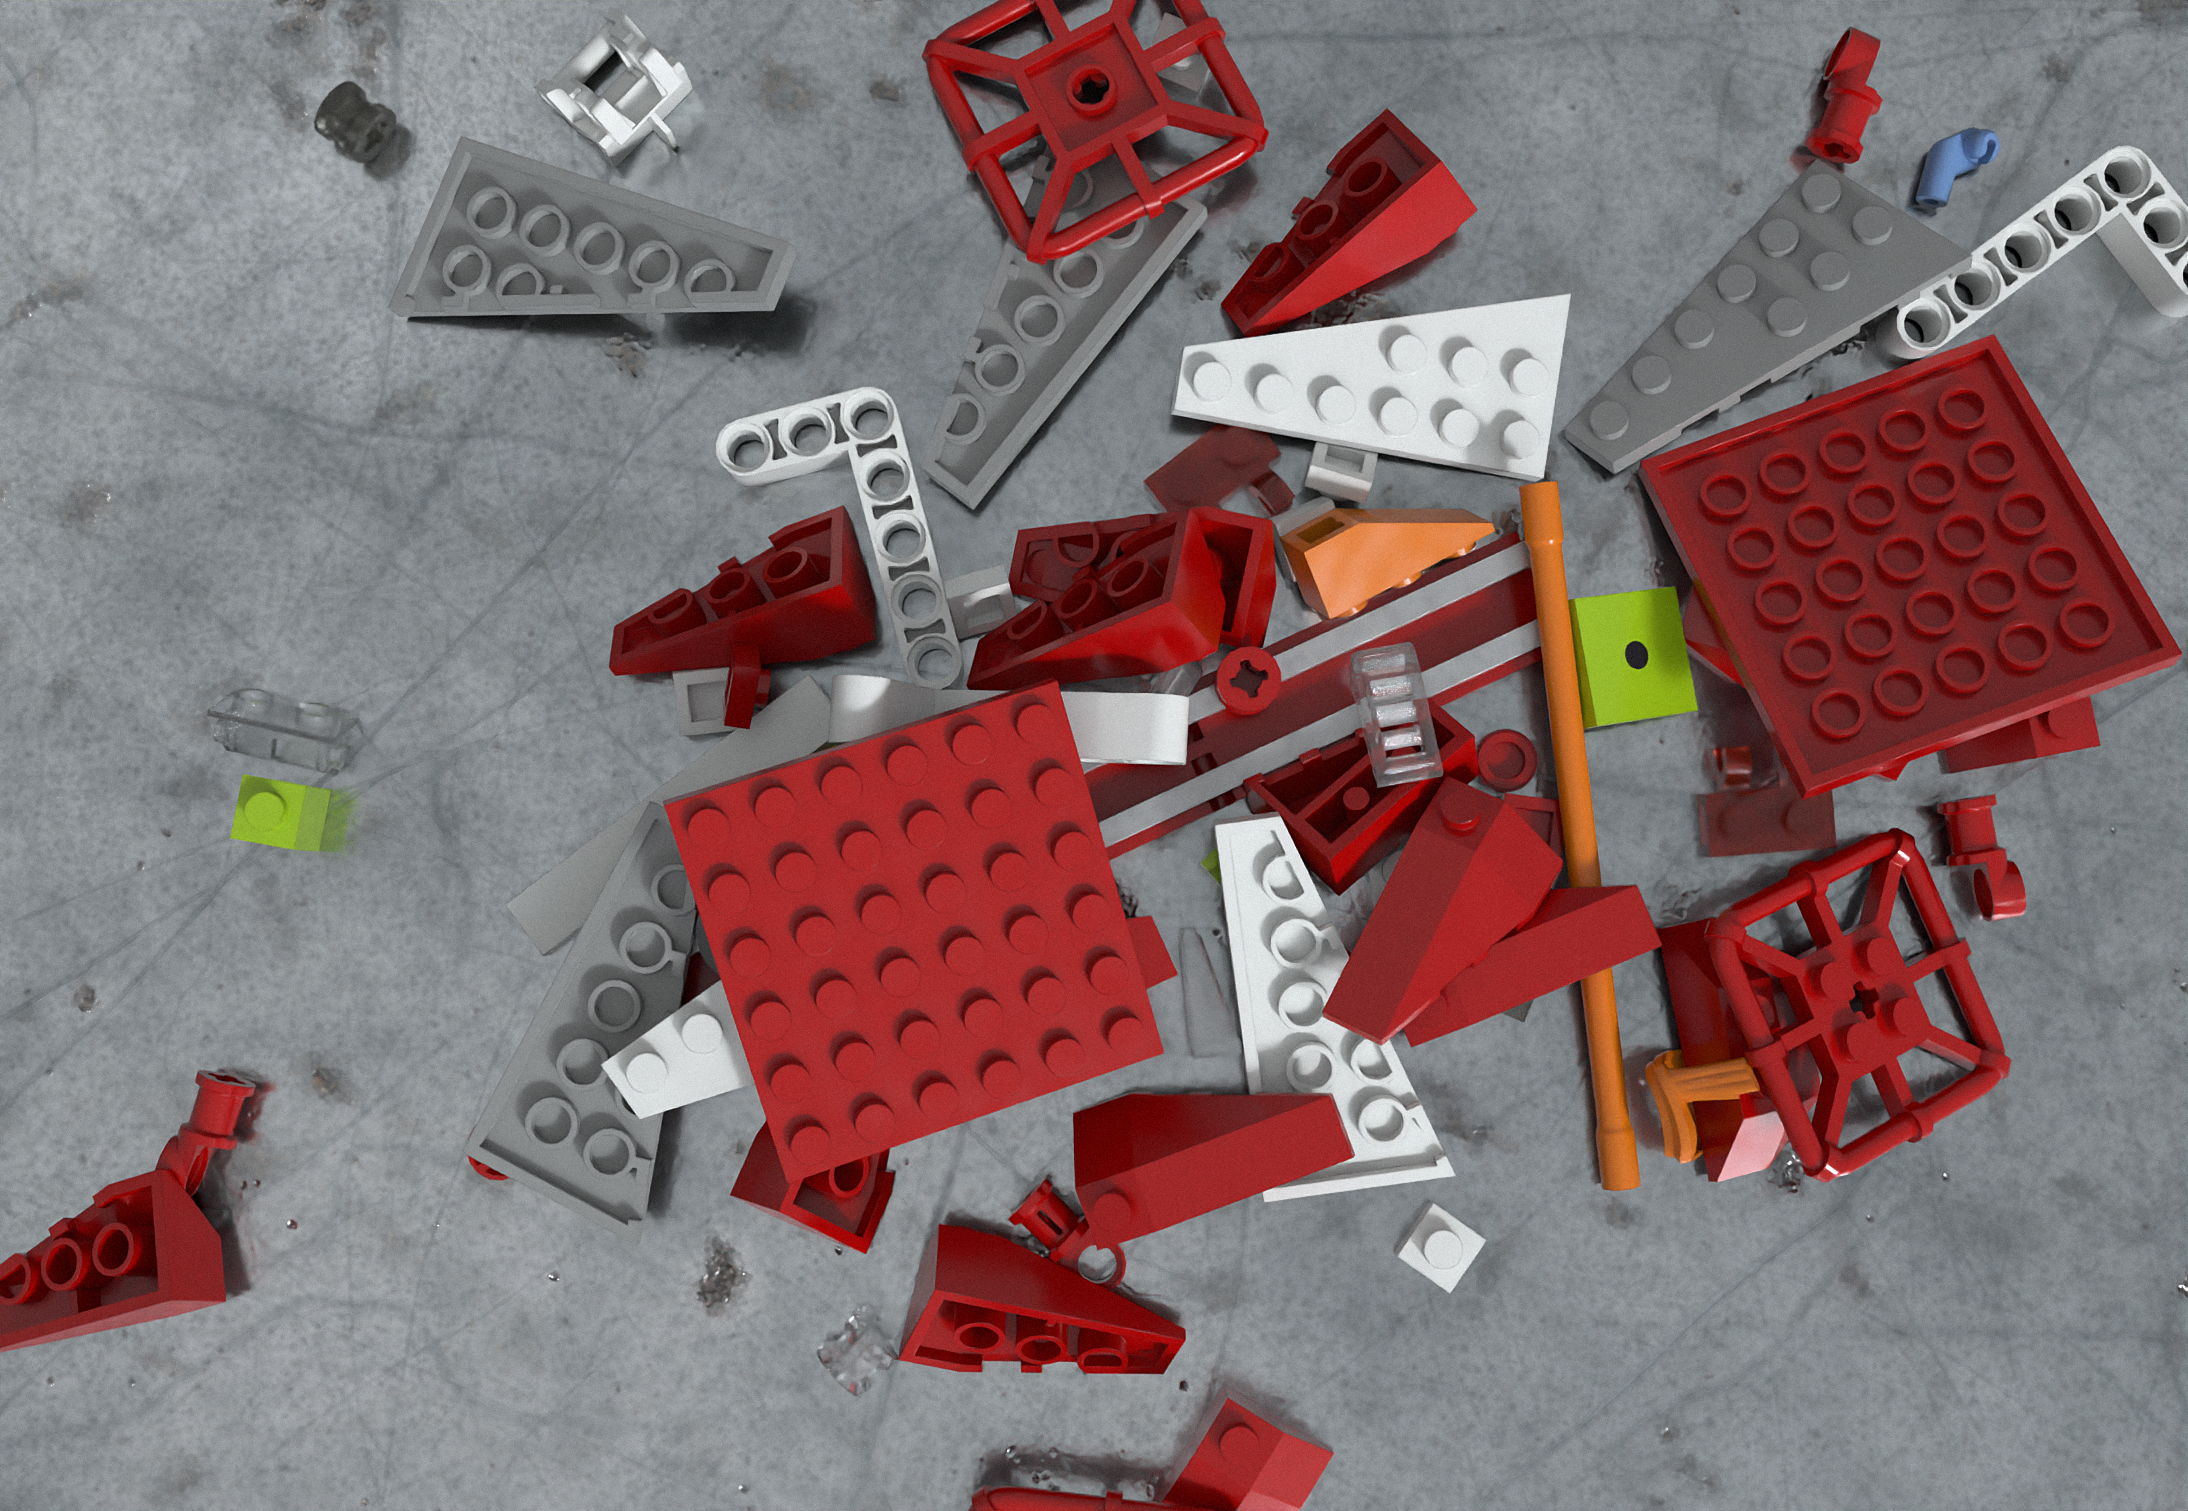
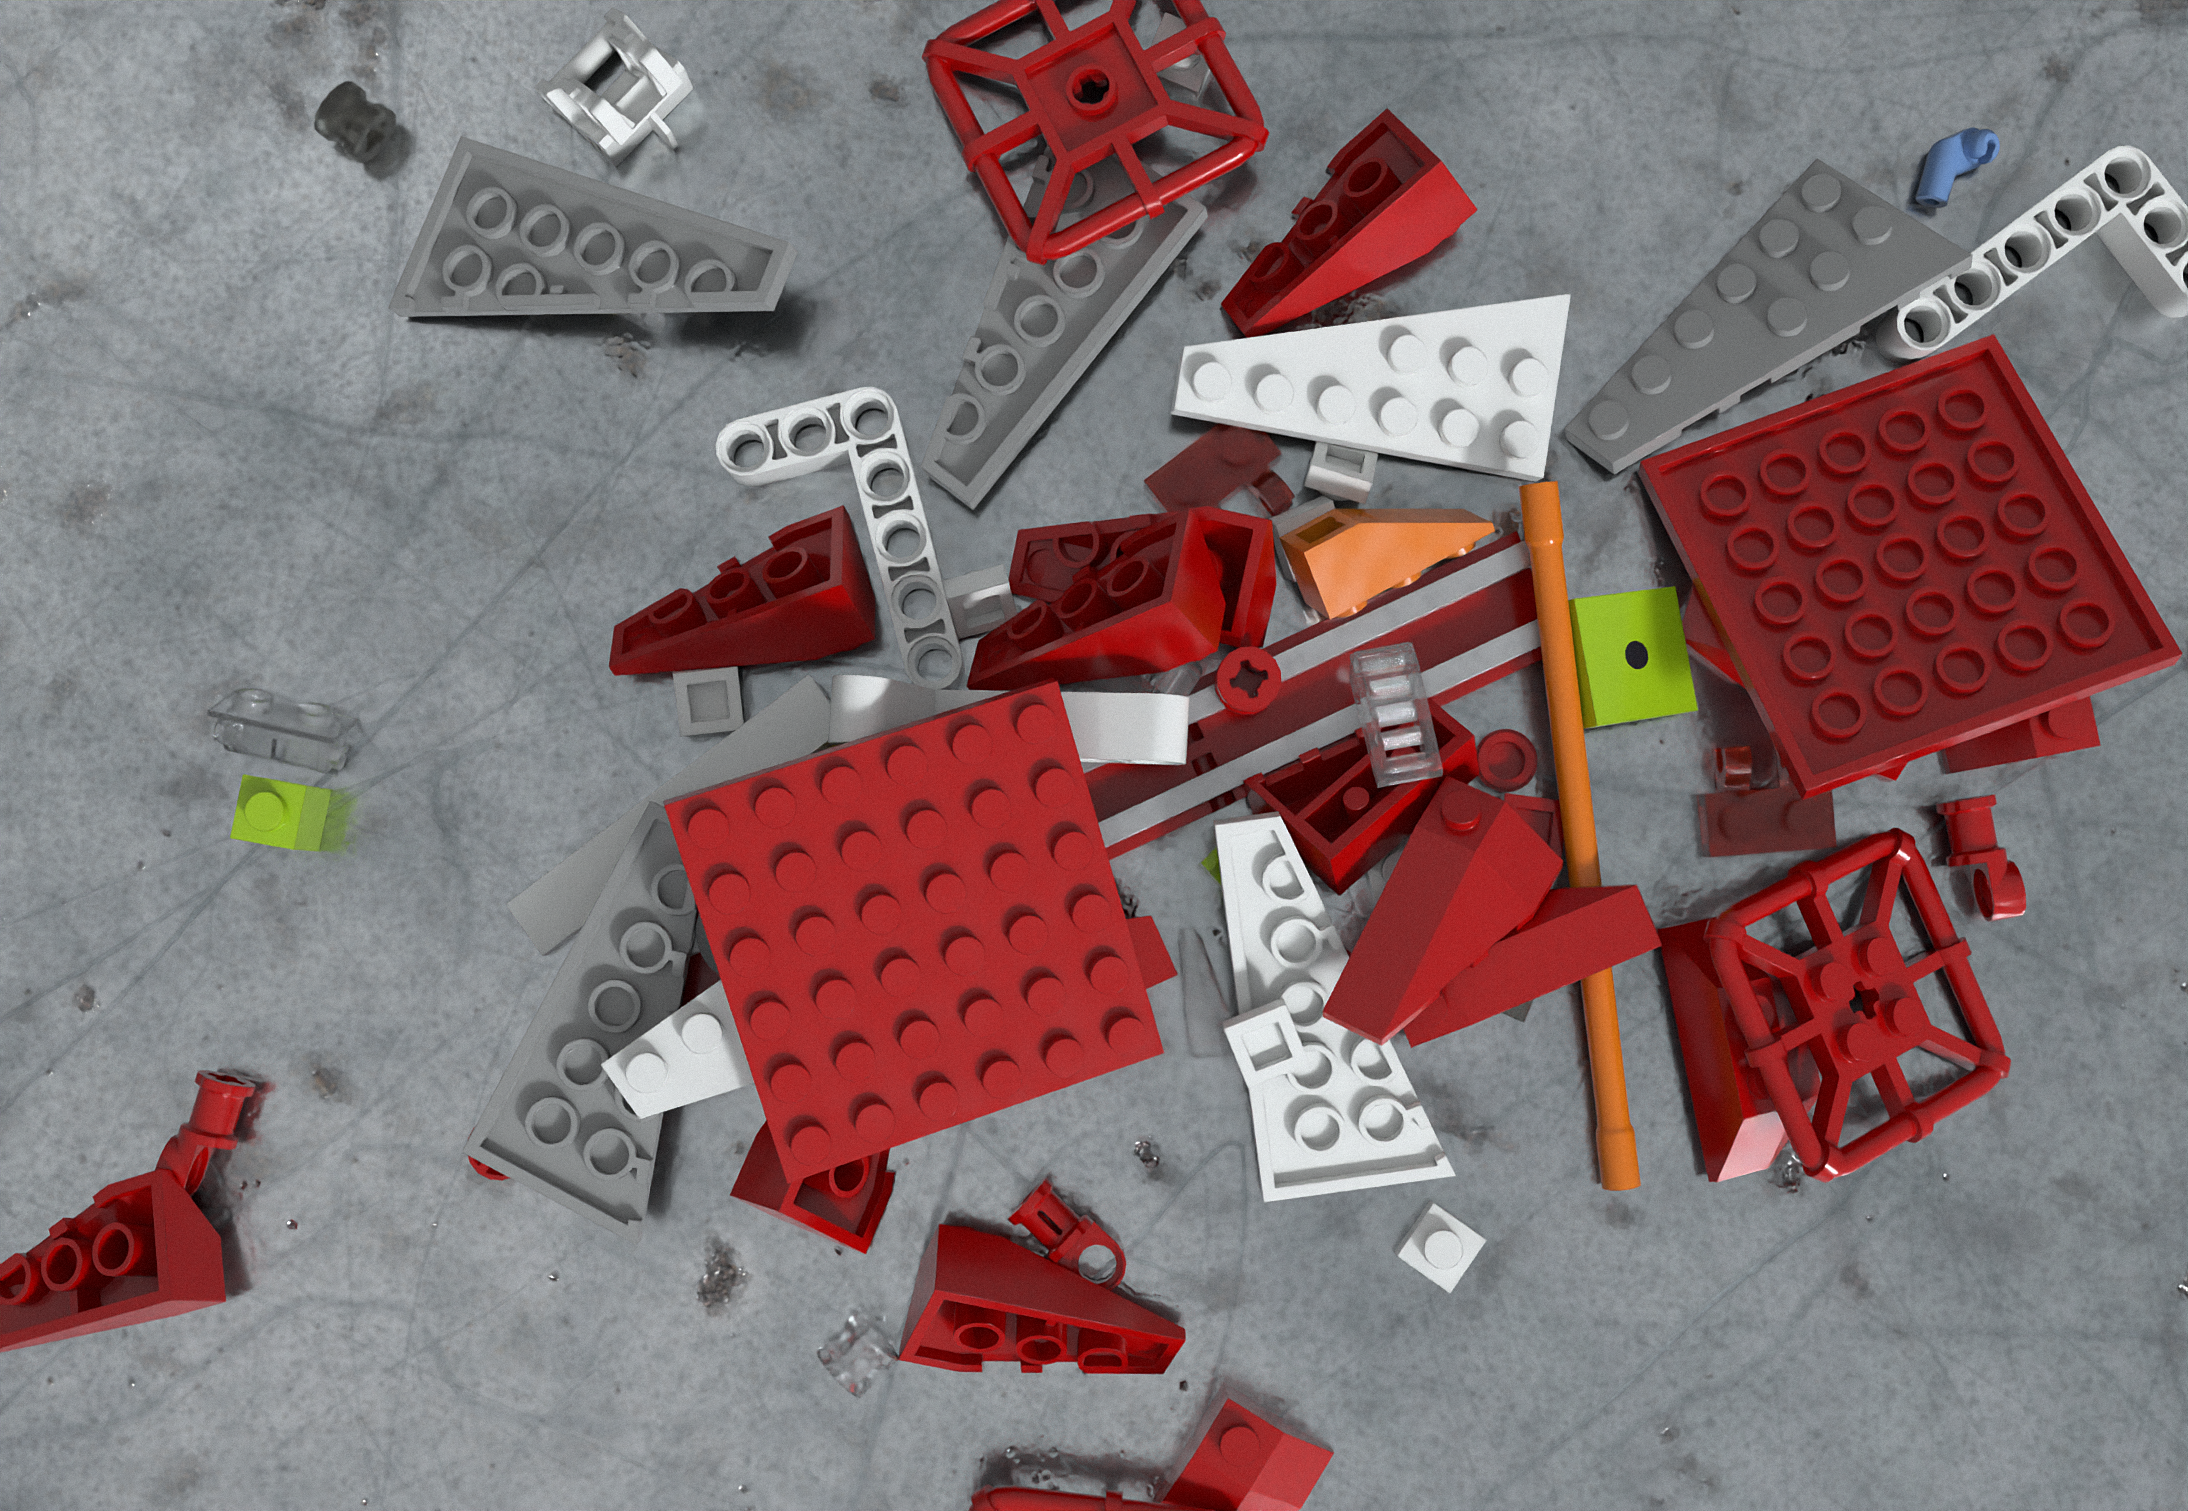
red plate [723,641,771,729] -> none
red wedge [1073,1091,1355,1250] -> none
orange piece [1645,1050,1760,1164] -> none
red connector [1805,26,1883,164] -> none
none -> white plate [1222,998,1310,1088]

